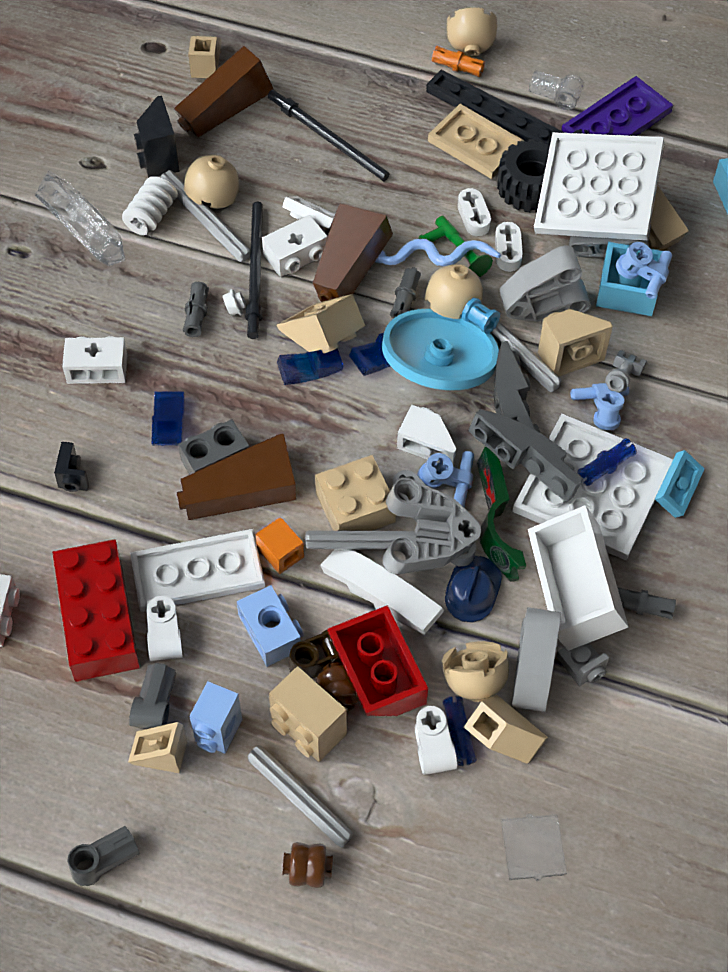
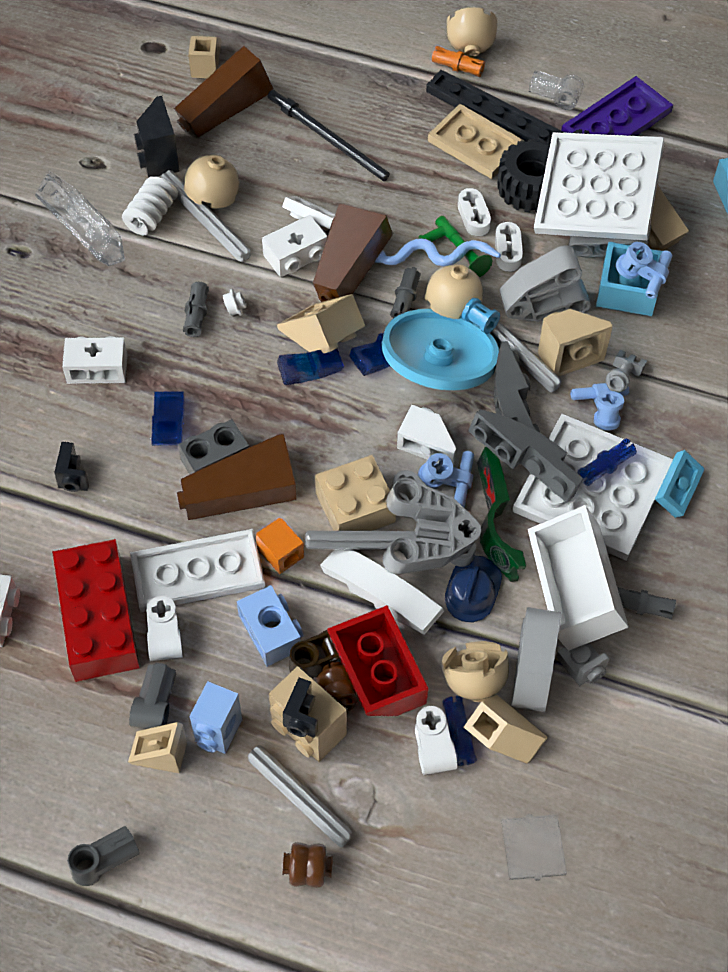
black bar [245,201,263,339] -> none
none -> black bracket [283,677,318,738]

